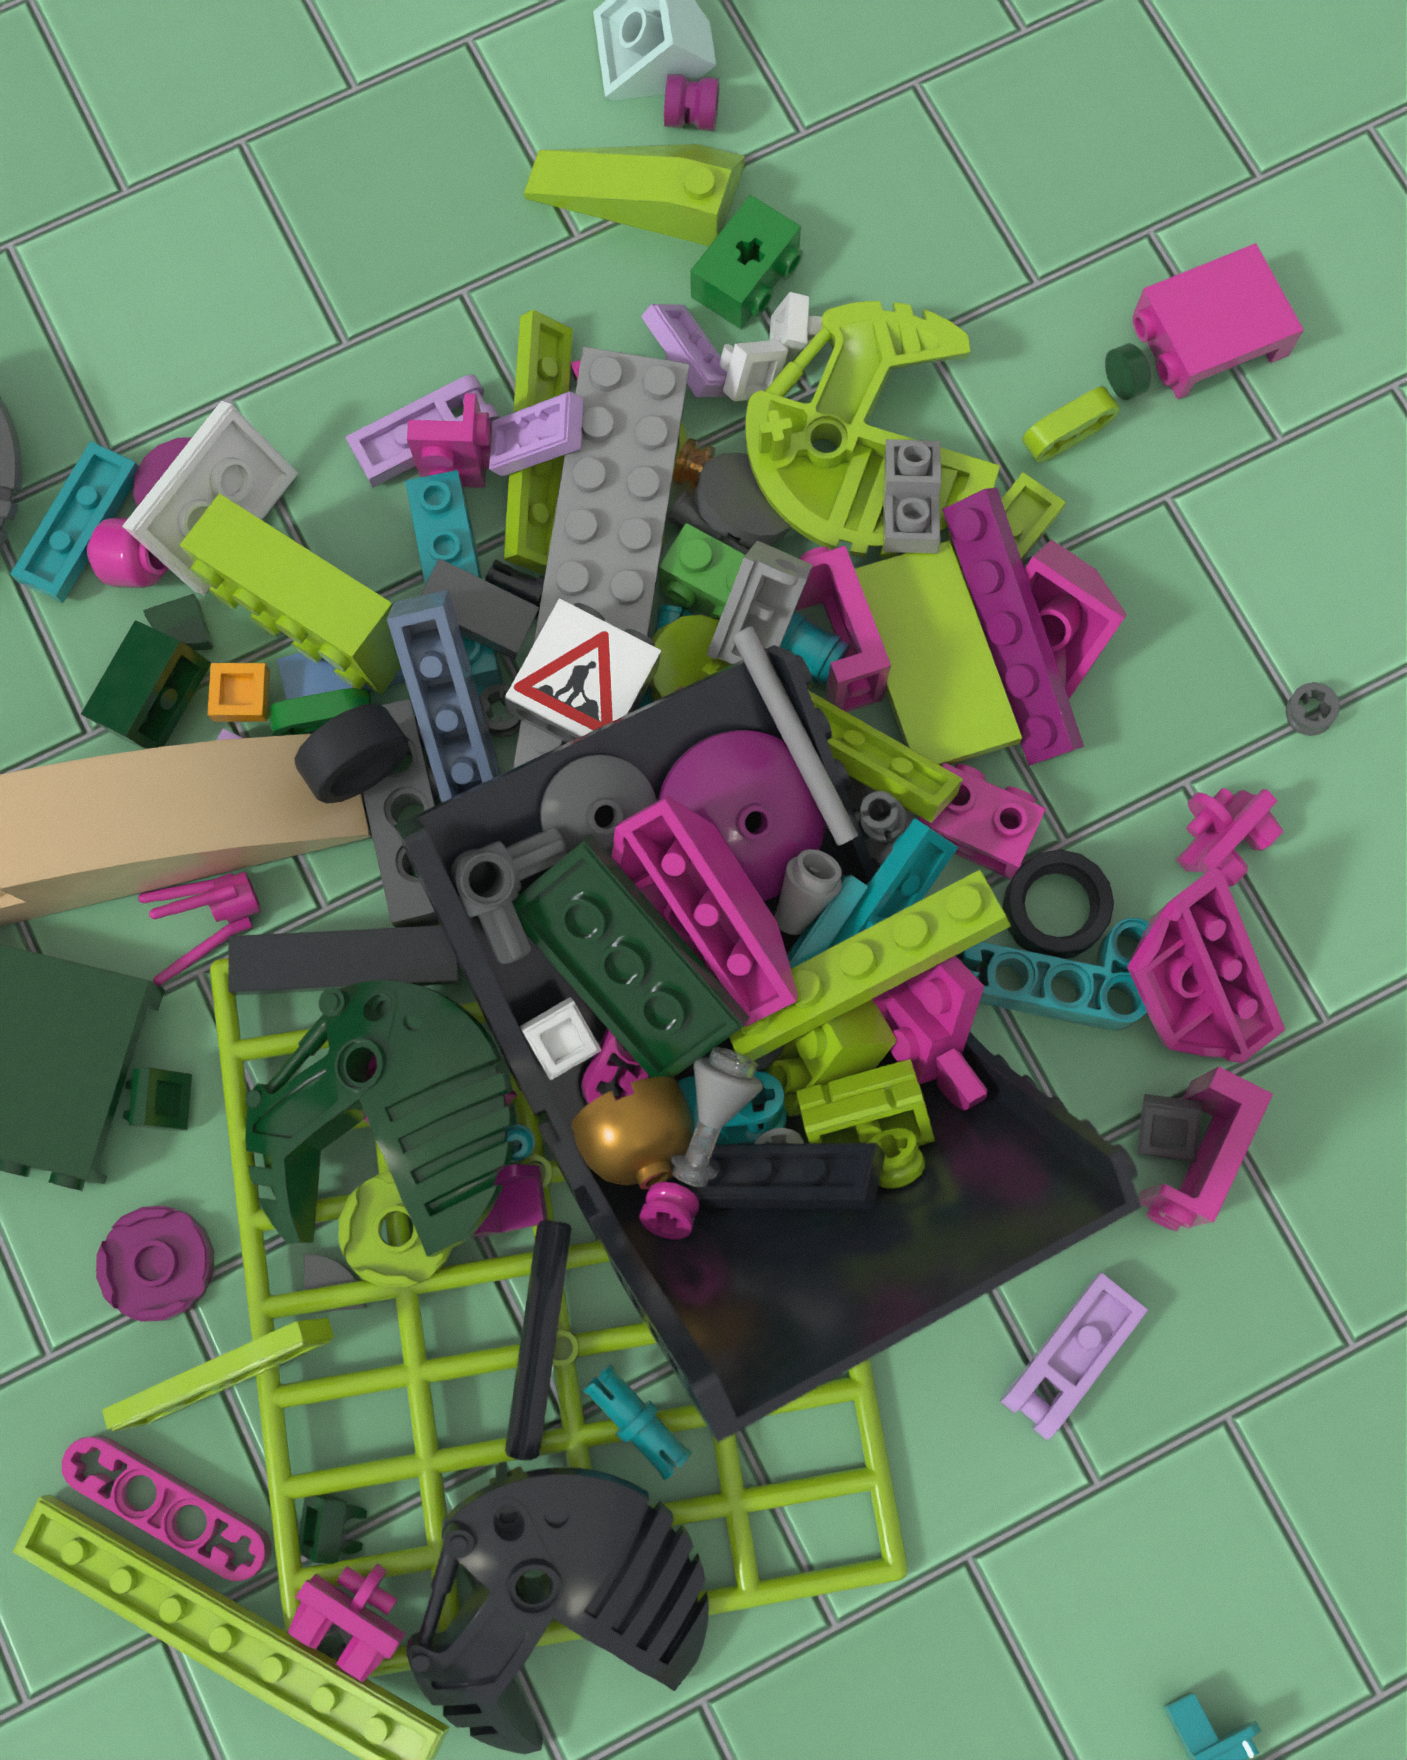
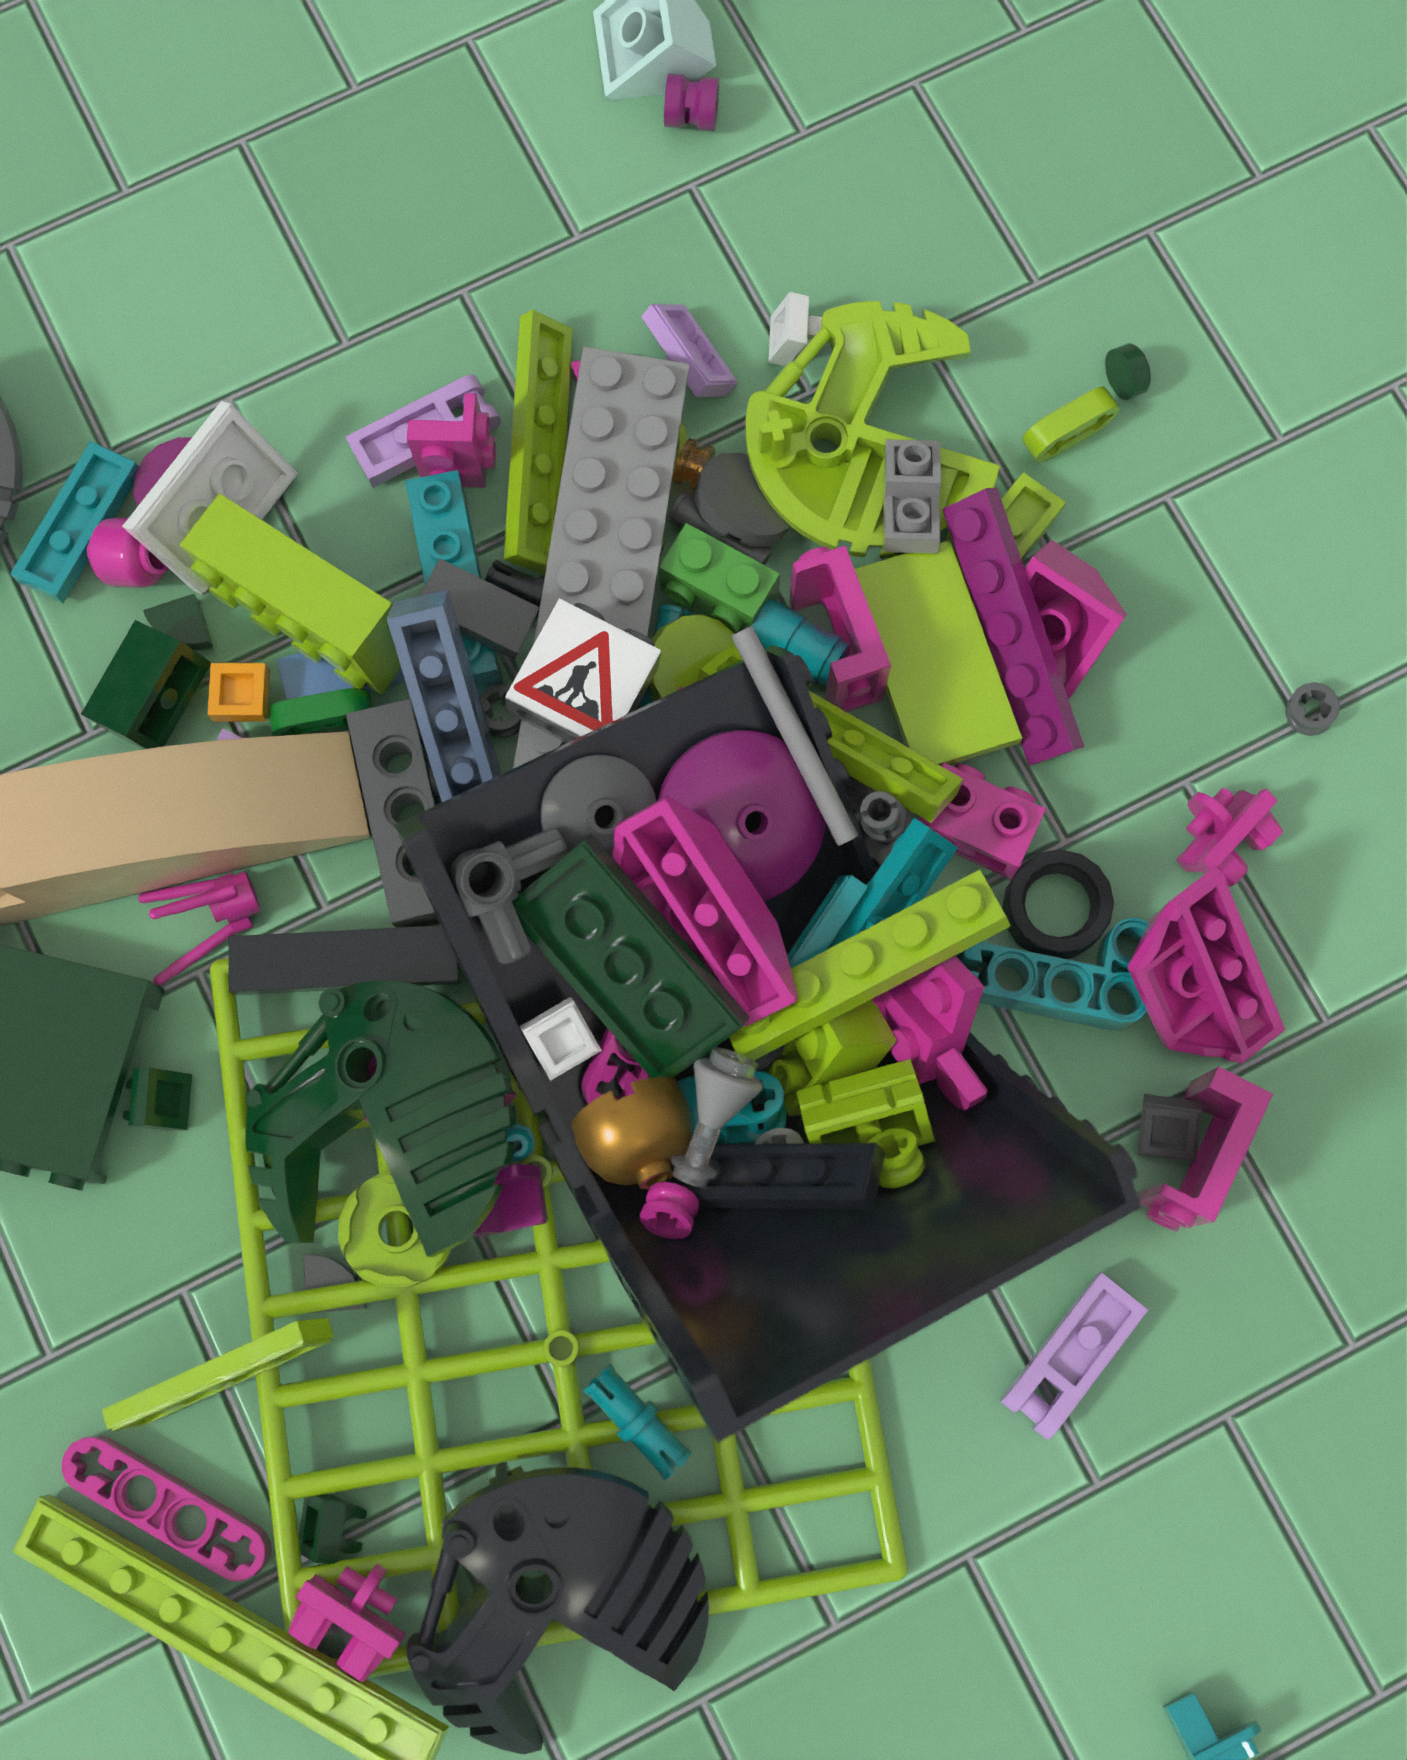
magenta tile [96,1206,214,1322] -> none
black tyre [294,703,409,804] -> none
lavender plate [489,391,583,477] -> none
black axle [505,1220,572,1461] -> none
lime wedge [524,144,745,246] -> none
green brick [690,194,803,329] -> none
light grey hinge [706,541,813,664] -> none
white tile [719,340,789,402] -> none
light grey cone [774,849,842,935] -> none
dark pink panel [1132,243,1304,399] -> none

